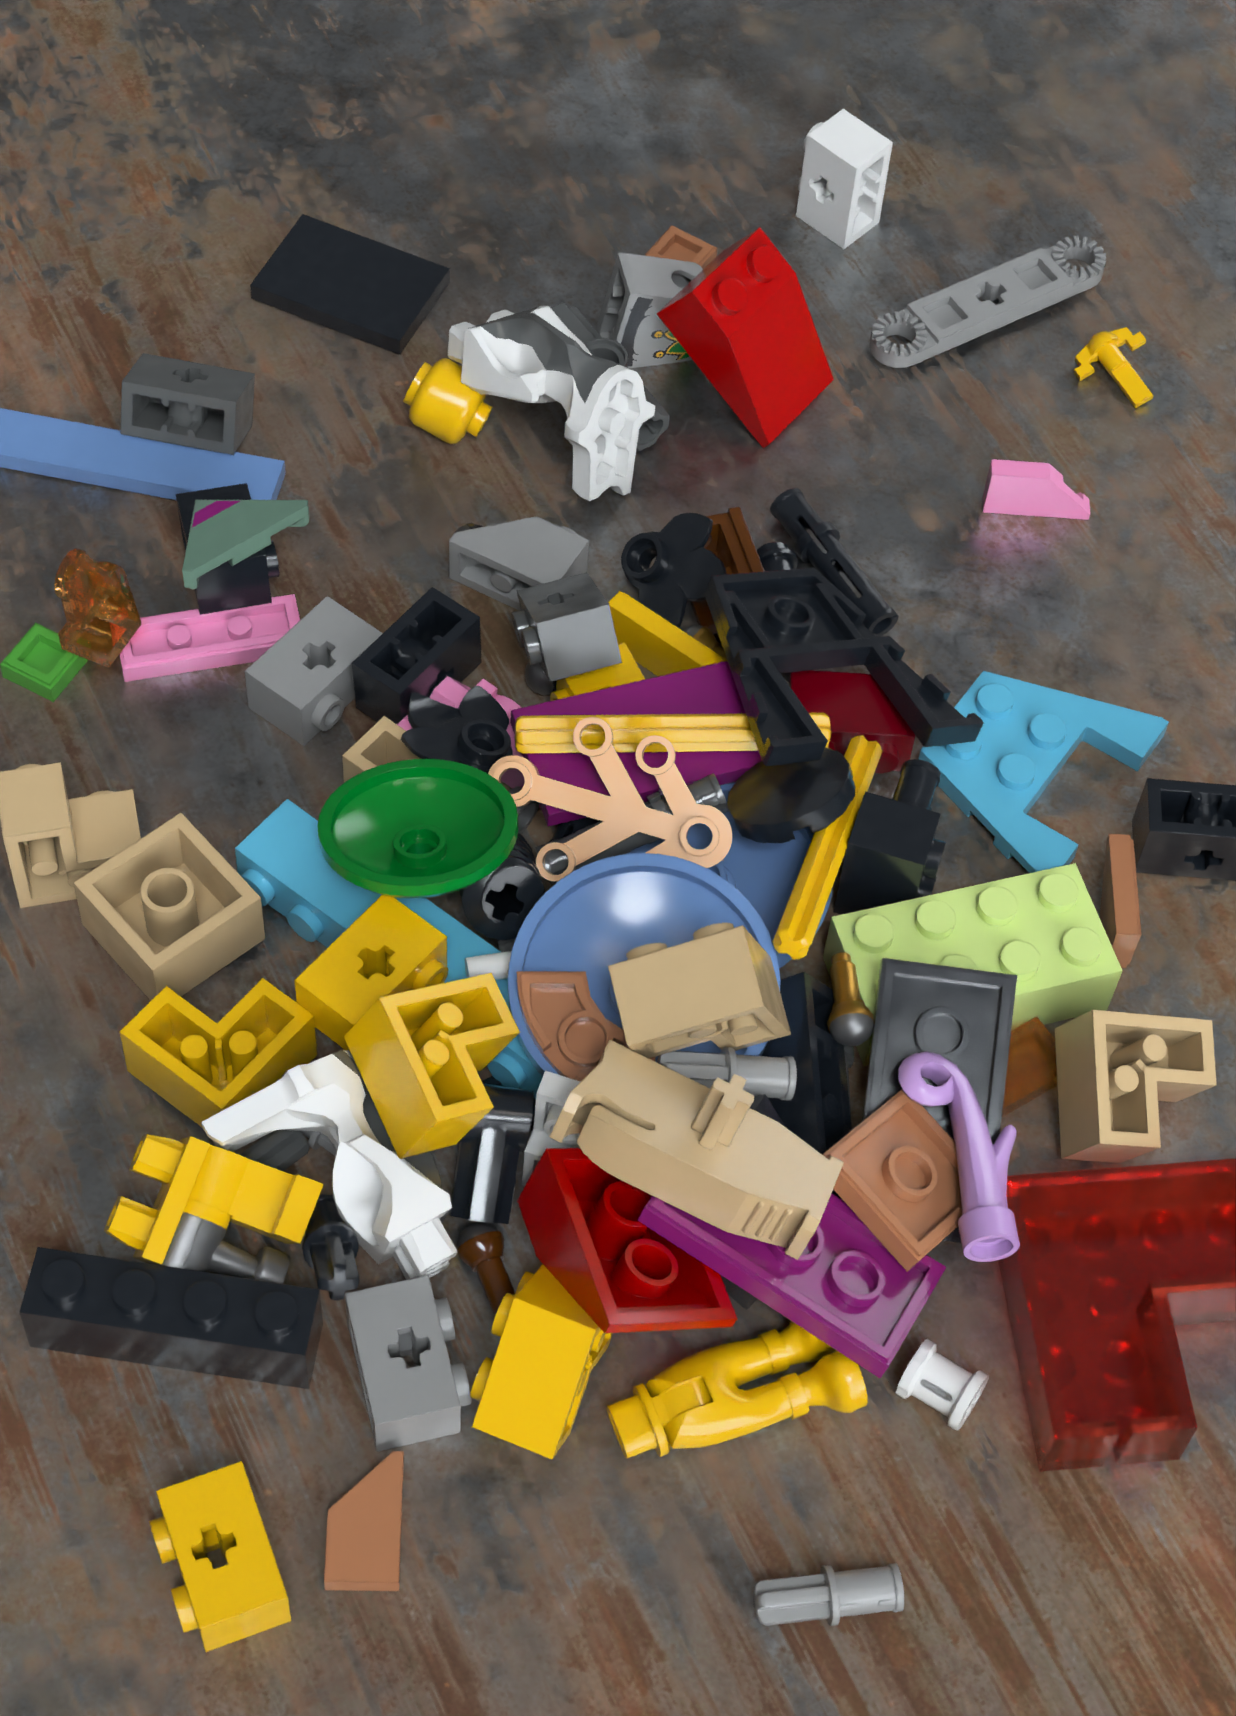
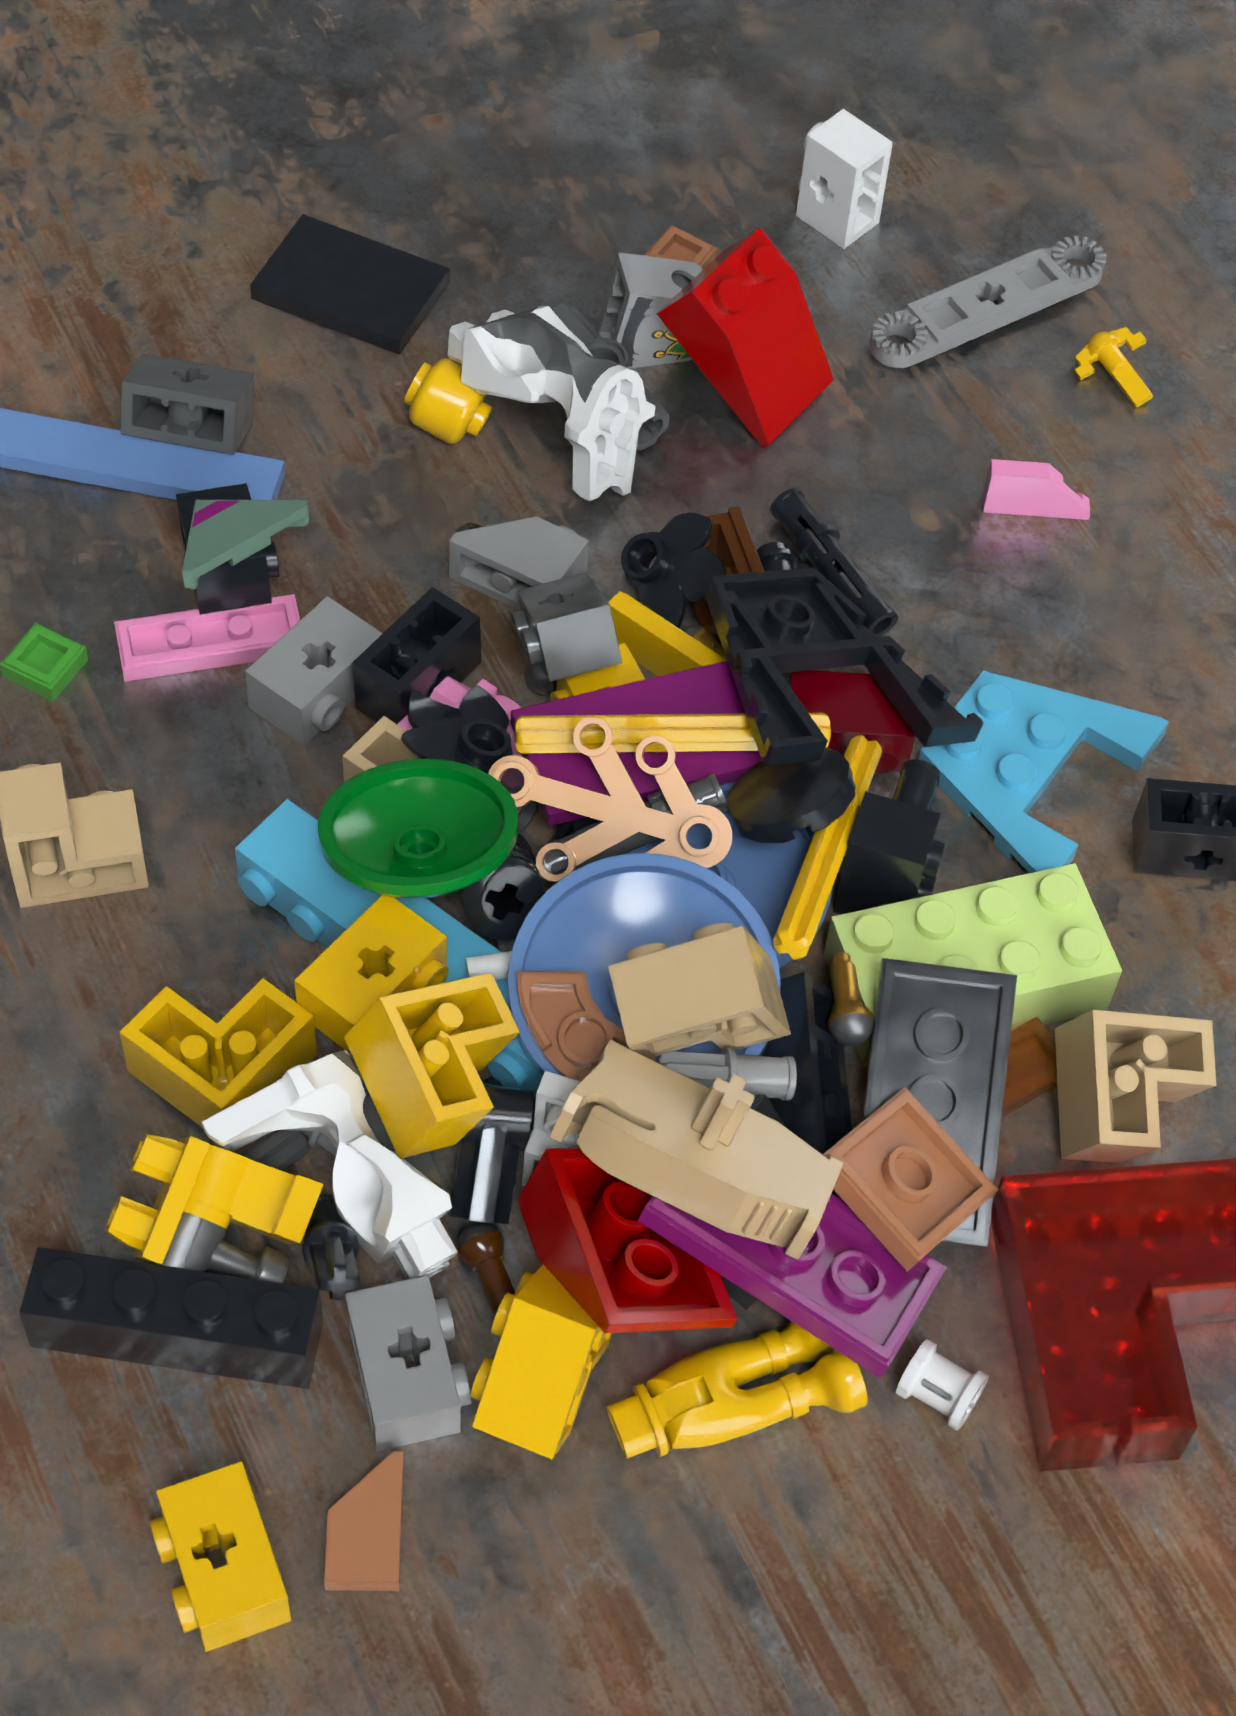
clear orange leg [54,548,142,668] -> none
tan brick [74,813,265,1000] -> none
light grey axle [753,1563,904,1626] -> none
lavender plant [898,1052,1020,1262] -> none
nougat tile [1100,834,1141,968] -> none

